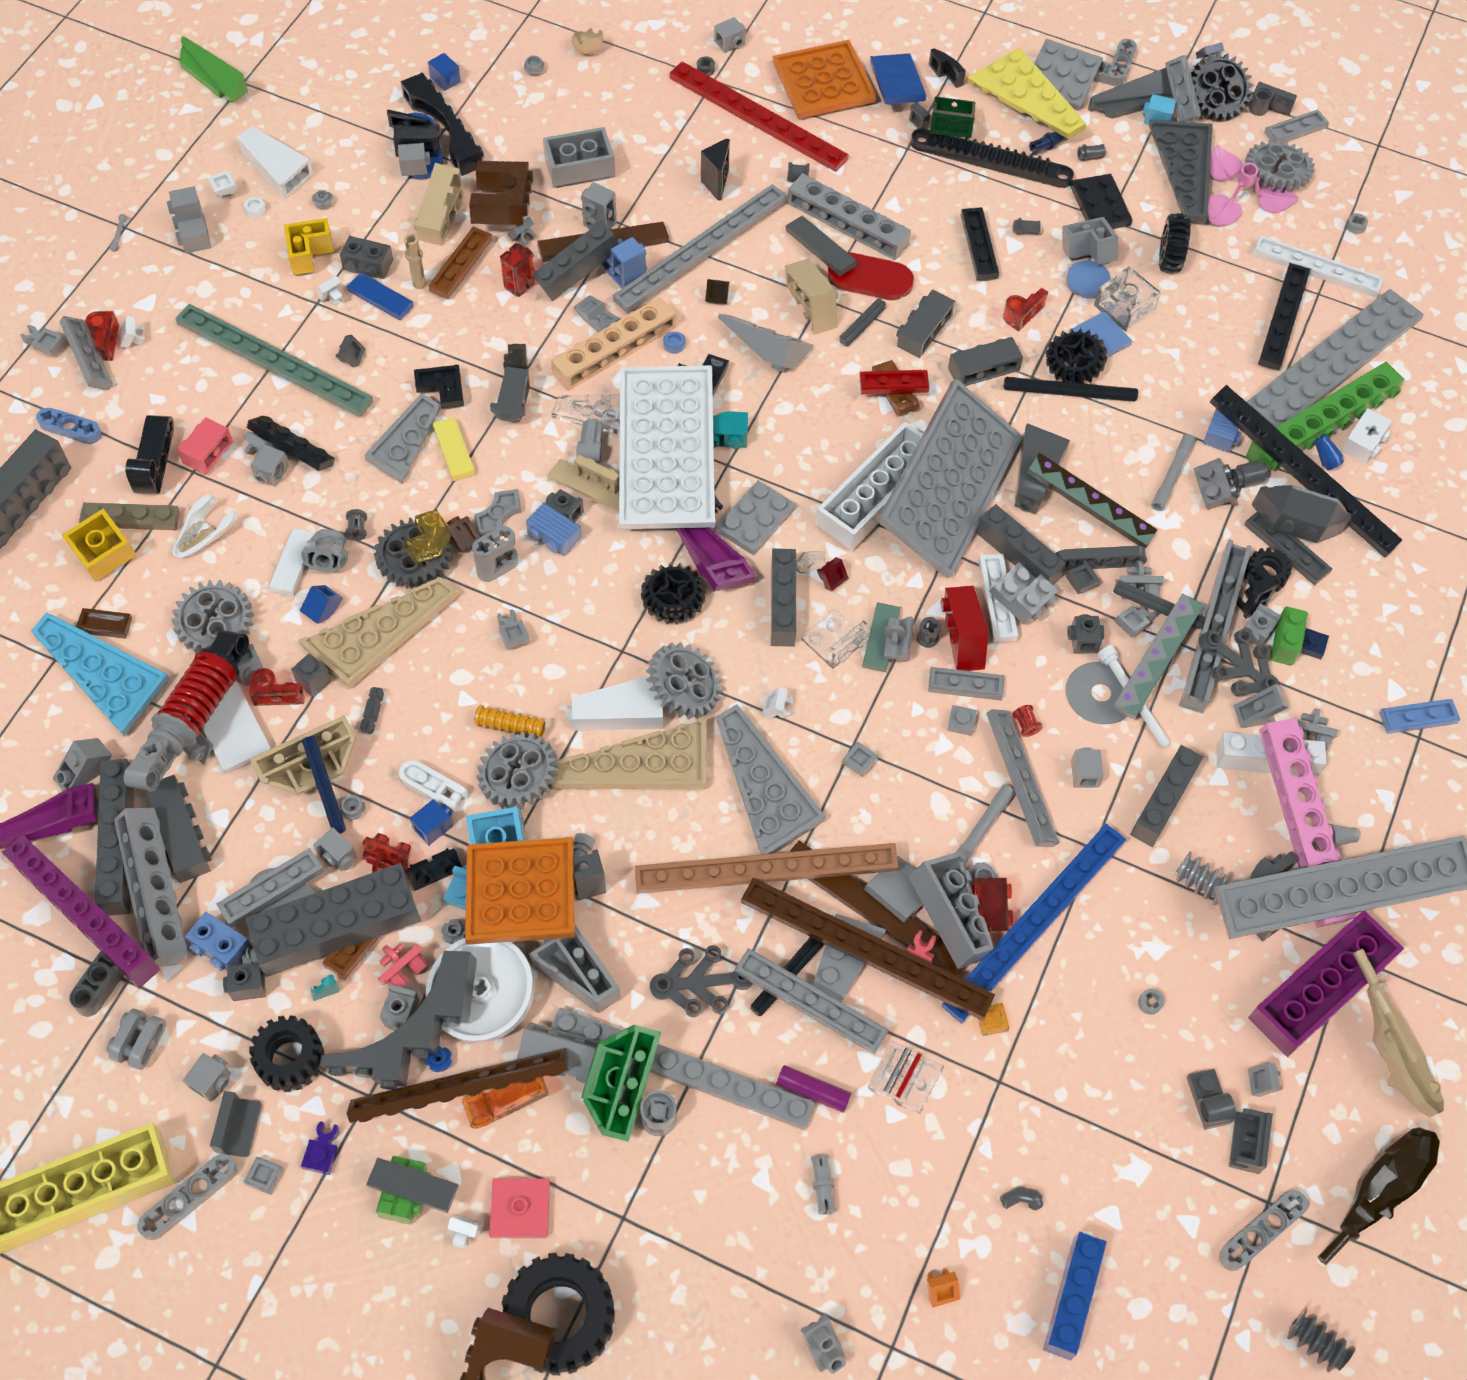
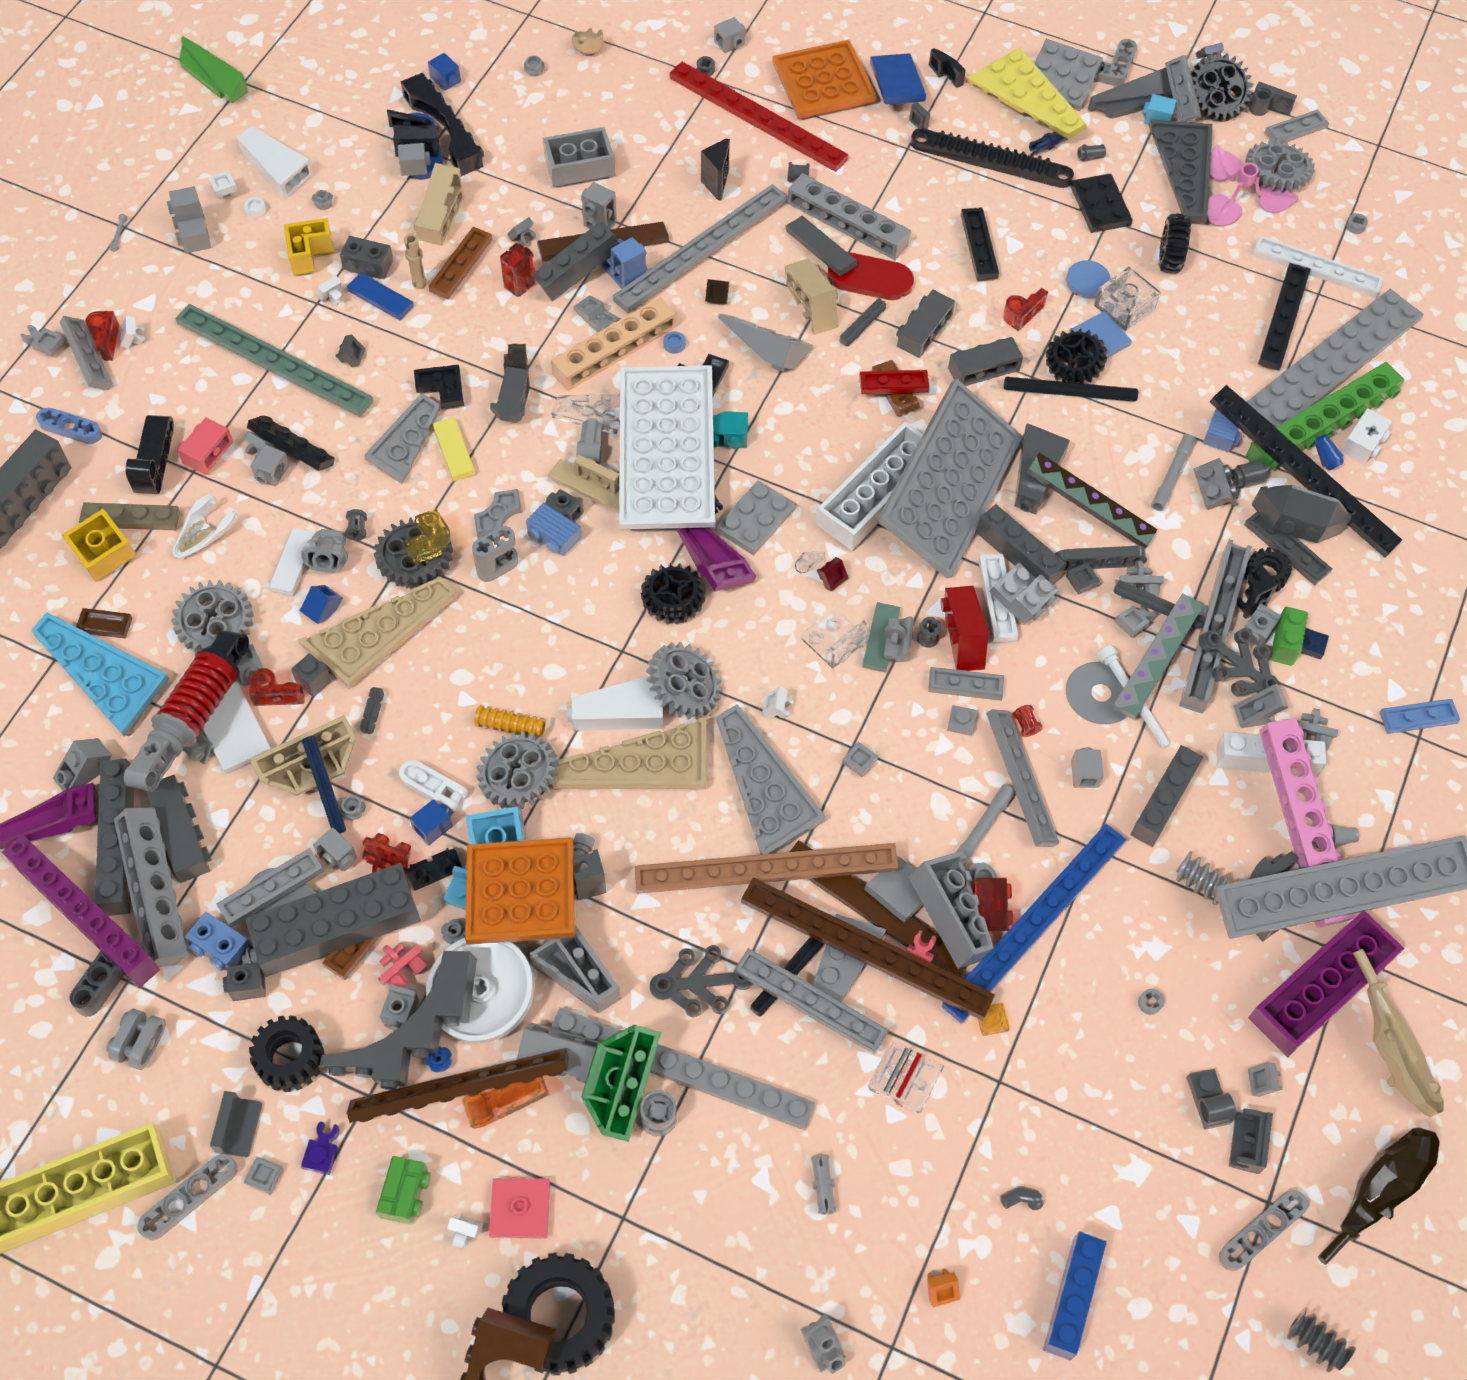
light grey brick [182,1052,232,1102] -> none
teal tile [311,974,340,1001] -> none
dark grey tile [366,1157,459,1214] -> none
reddish brown bracket [445,516,480,553] -> none
reddish brown arch [469,161,533,225] -> none
light grey plate [497,609,530,650] -> none
dark grey brick [771,548,796,647] -> none
magenta piece [776,1065,852,1113] -> none
dark green window [929,96,976,138] -> none
dark grey pin [1012,217,1041,235] -> none
light grey brick [1062,217,1118,265] -> none
dark grey brick [1067,614,1104,654] -> none

